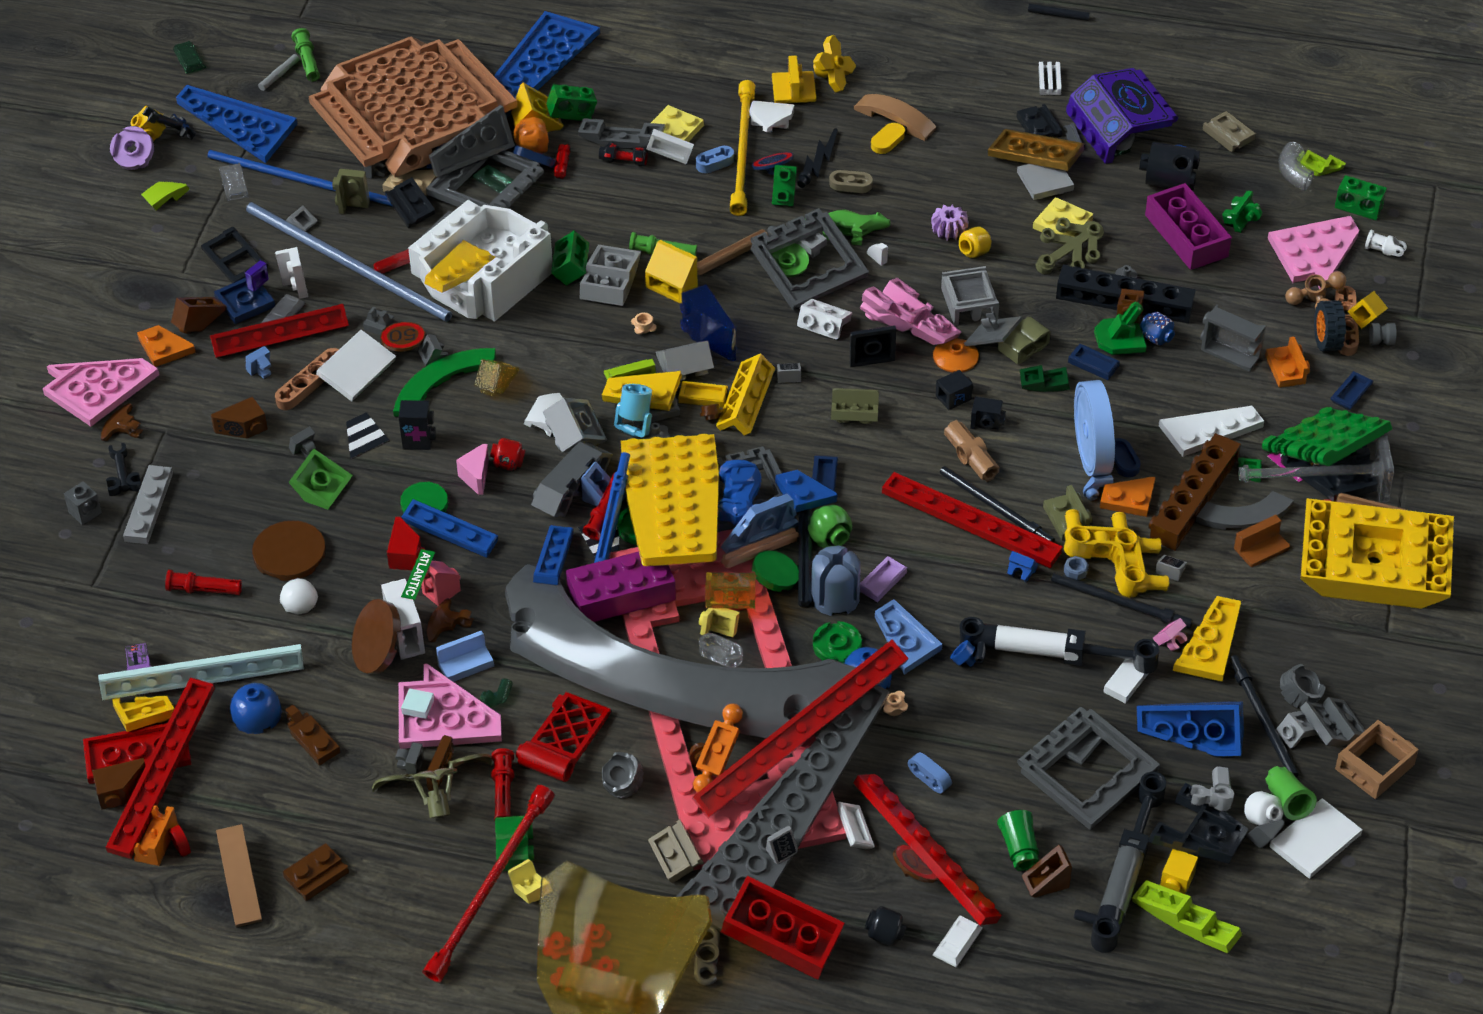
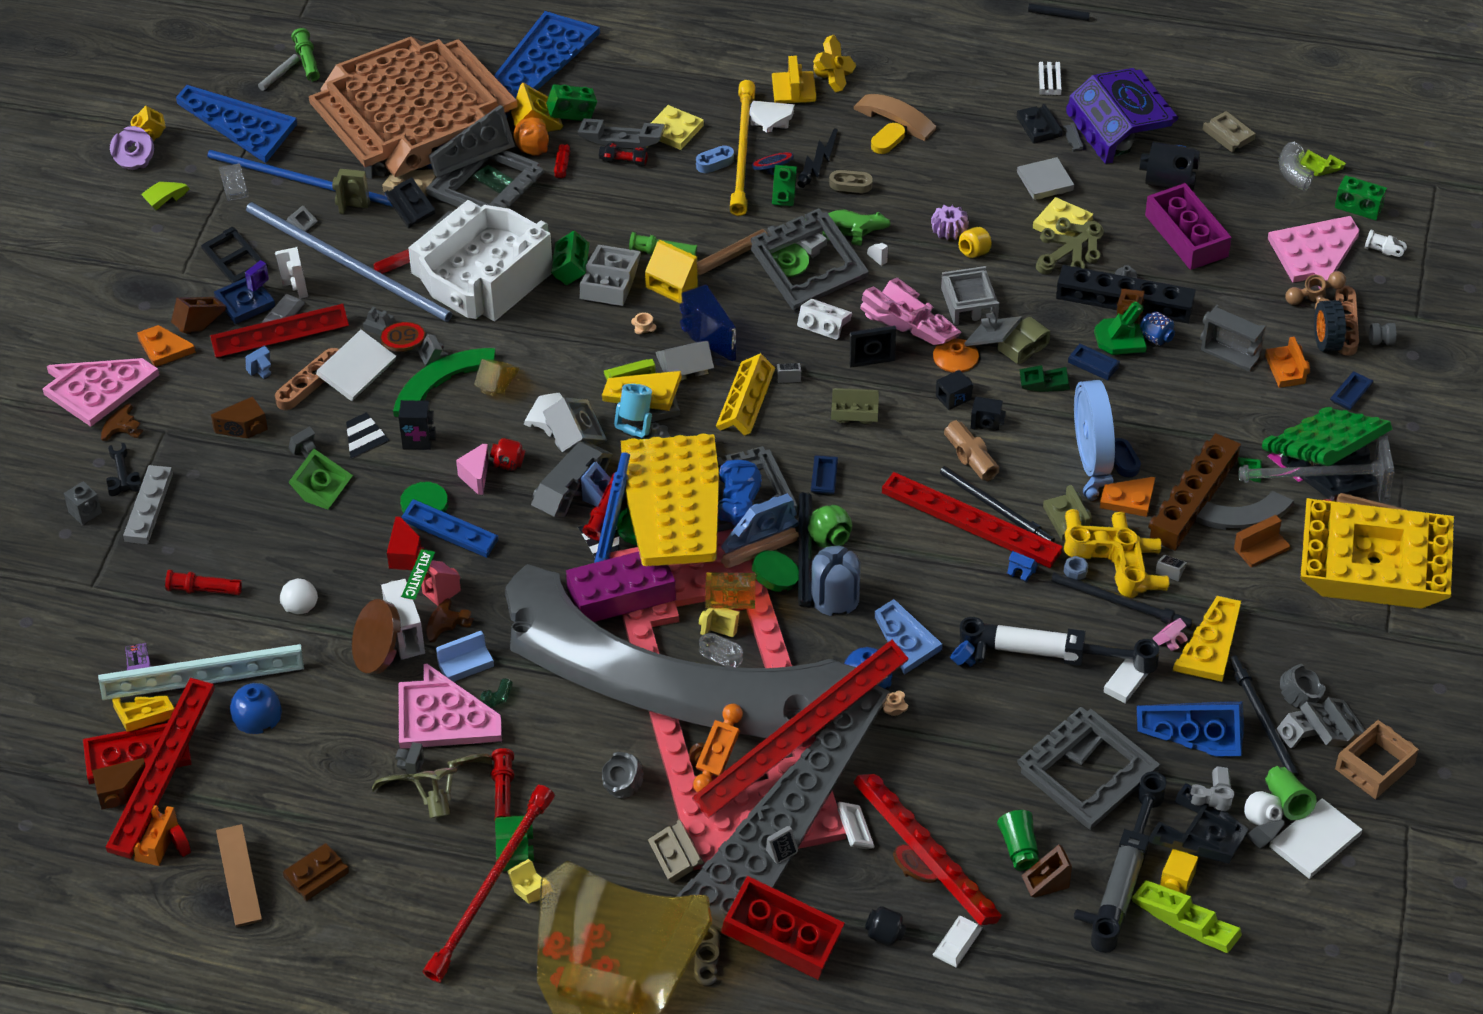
black bar [142,107,196,140] -> none
clear green tile [173,41,206,74] -> none
reddish brown tile [252,521,326,581] -> none
reddish brown hinge [285,705,340,766] -> none
light aqua tile [401,688,434,719] -> none
yellow wing [424,240,496,293] -> none
reddish brown tile [426,735,454,791] -> none
dark blue tile [513,145,556,168] -> none
red piece [516,692,611,782] -> none
blue tile [533,525,574,585] -> none
white tile [646,129,694,164] -> none
yellow tile [679,381,728,408] -> none
reddish brown plate [700,403,723,420] -> none
blue wing [775,470,837,512] -> none
green tile [813,621,862,663] -> none
lavender tile [860,556,907,602] -> none
medium blue beam [908,752,952,794] -> none
pearl gold tile [988,129,1084,171] -> none
white wing [1159,406,1264,457] -> none
green hips [1222,191,1262,232] -> none
yellow brick [1347,291,1388,329] -> none

